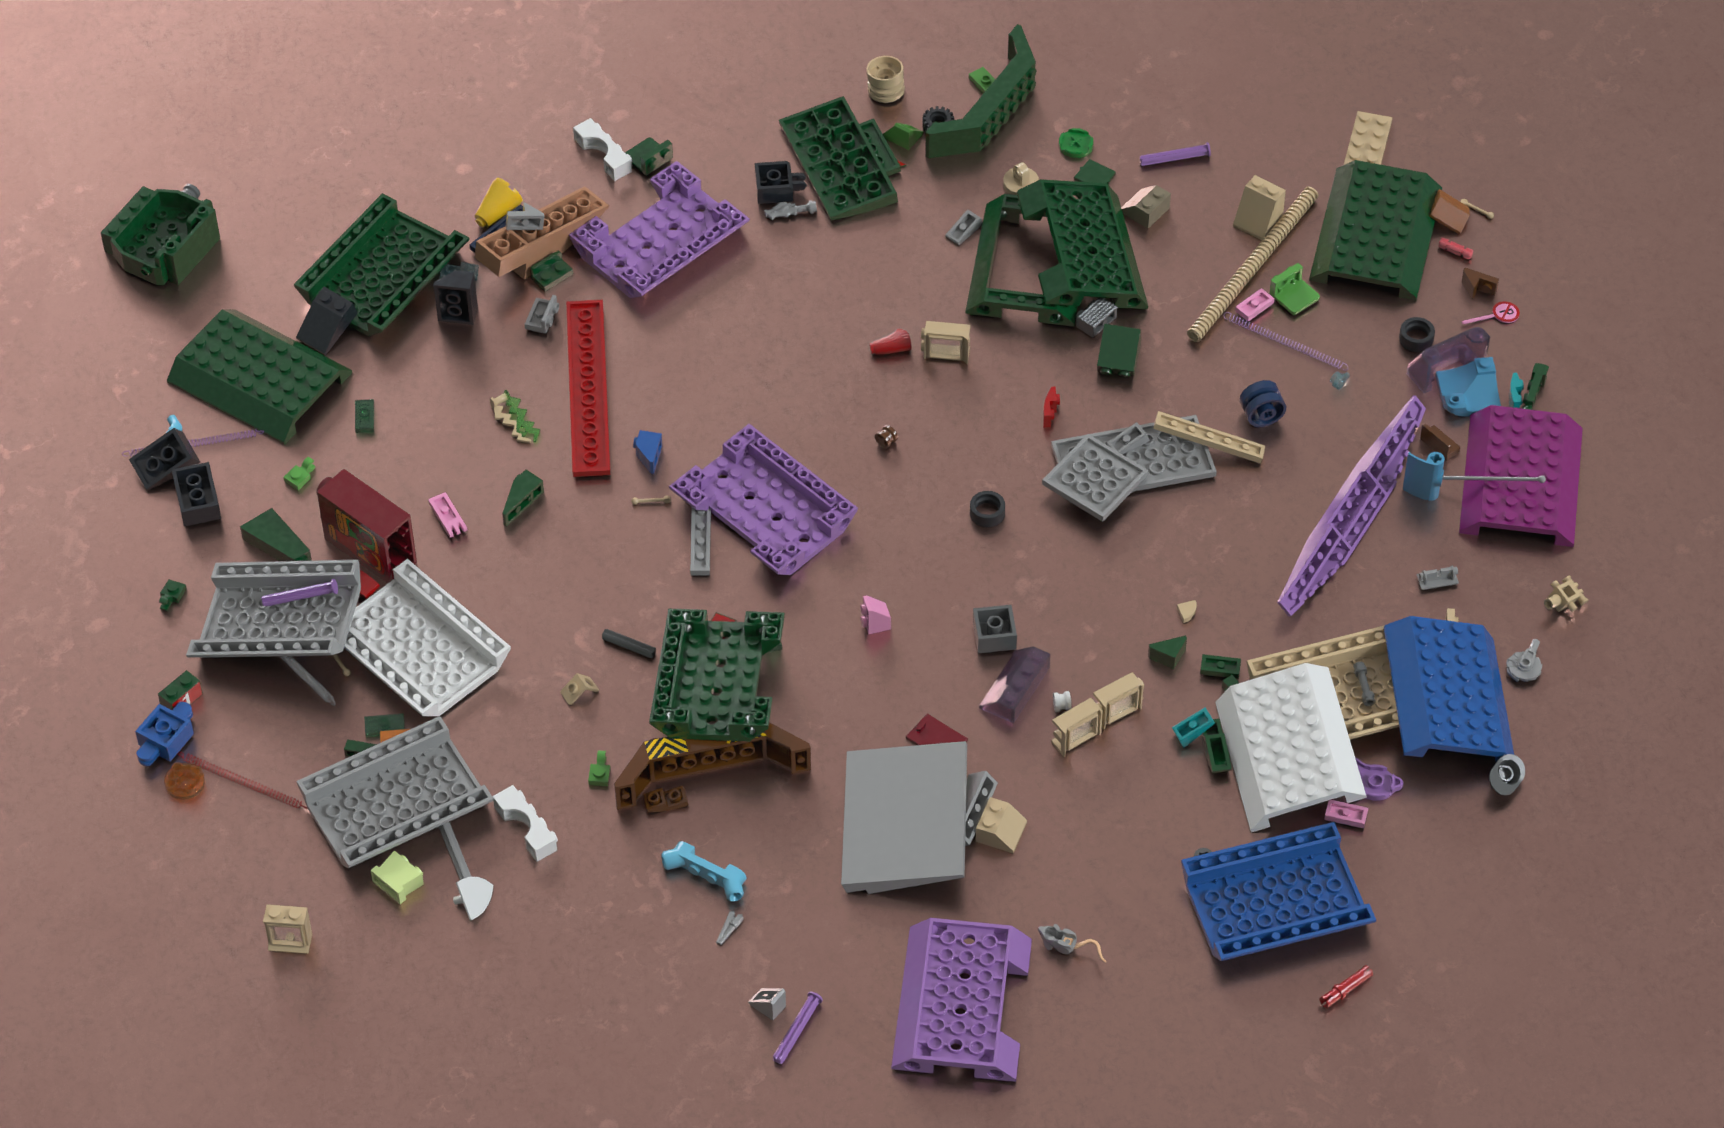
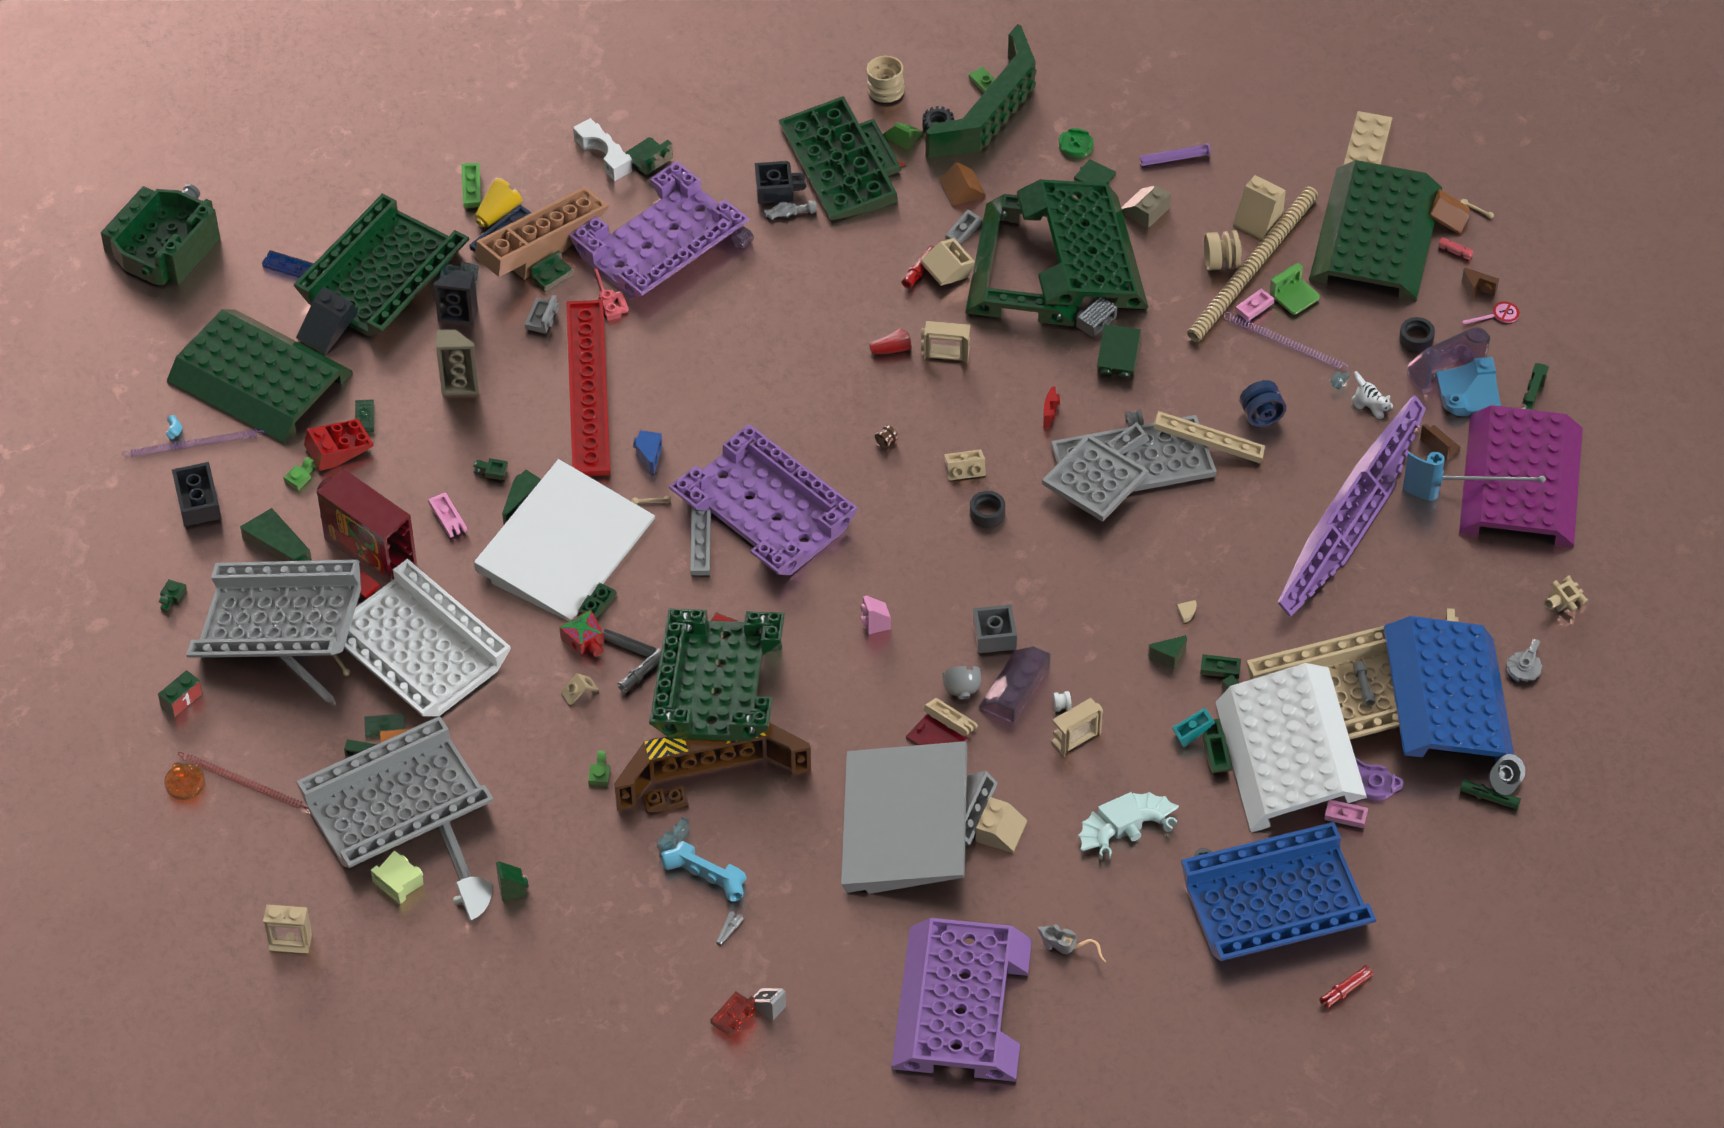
black slope [129,428,200,490] -> none
blue brick [135,702,194,766] -> none
medium lavender axle [261,579,338,607] -> none
piece [490,390,540,443] -> none
white arch [493,785,558,862] -> none
light grey slope [506,202,544,230] -> none
medium lavender axle [773,992,823,1064] -> none
tan tile [1003,162,1039,195] -> none
tan window [1093,672,1144,730] -> none
light grey hinge [1416,565,1459,590] -> none
teal slope [1508,372,1524,408] -> none
none -> clear blue tile [262,250,314,278]
none -> red slope [304,419,373,471]
none -> dark tan slope [436,329,479,395]
none -> bright green plate [461,163,481,208]
none -> dark green plate [473,458,508,480]
none -> white slope [474,459,655,621]
none -> dark green slope [496,861,529,901]
none -> red torso [559,610,604,657]
none -> dark green slope [578,582,617,618]
none -> coral piece [594,269,629,321]
none -> light grey pin [617,648,661,693]
none -> clear light blue slope [657,817,690,857]
none -> clear red bracket [710,991,756,1036]
none -> clear purple wheel [731,227,754,250]
none -> red pin [901,246,934,289]
none -> tan slope [920,238,975,285]
none -> tan hinge [923,698,978,736]
none -> dark orange slope [939,162,986,206]
none -> light grey cylinder [942,666,981,699]
none -> tan bracket [944,449,986,480]
none -> light aqua torso [1078,792,1179,859]
none -> dark grey wheel [1125,410,1144,427]
none -> tan wheel [1203,230,1242,271]
none -> white animal [1352,371,1393,419]
none -> dark green pin [1460,779,1521,810]

